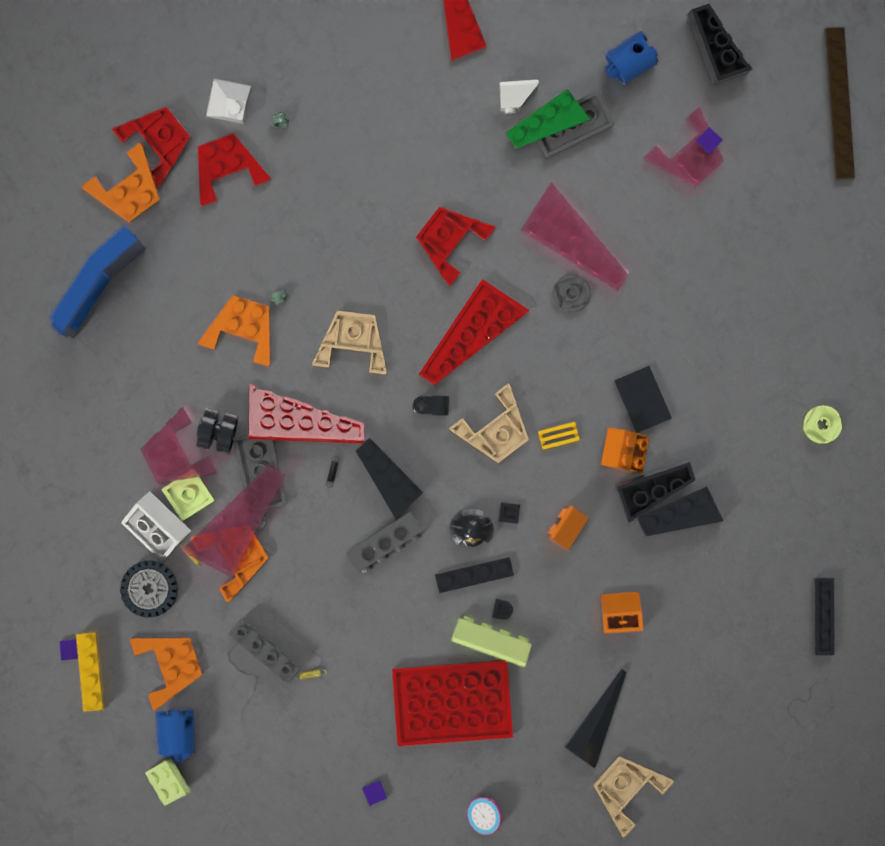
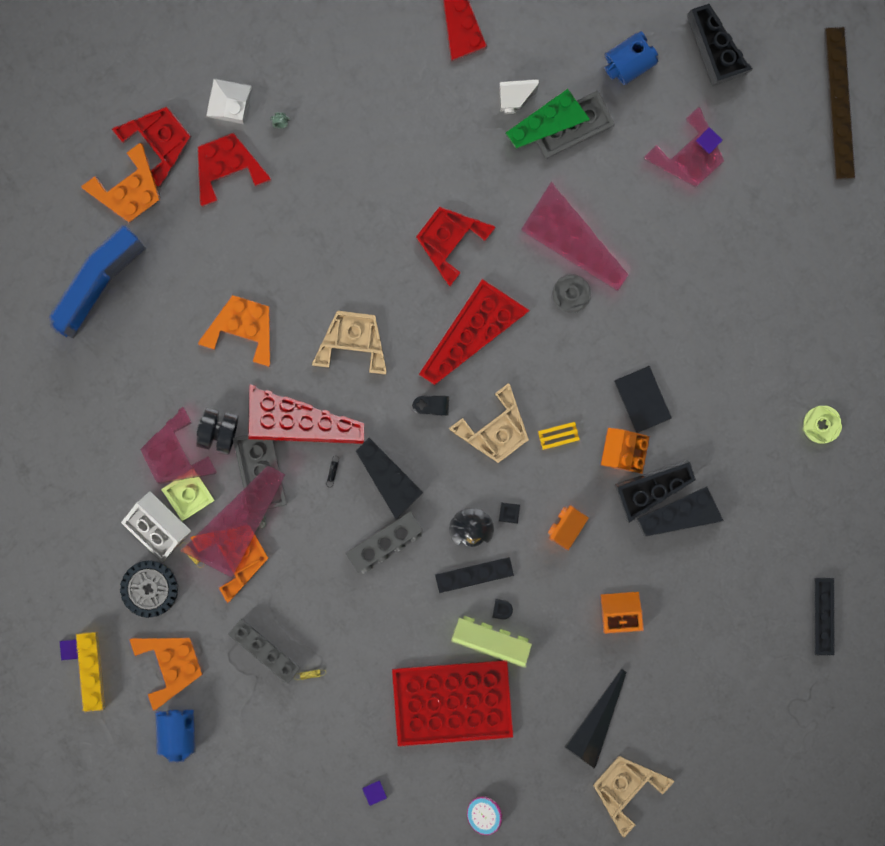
yellowish green plate [145,758,190,806] -> none
sand green plate [270,289,288,304] -> none

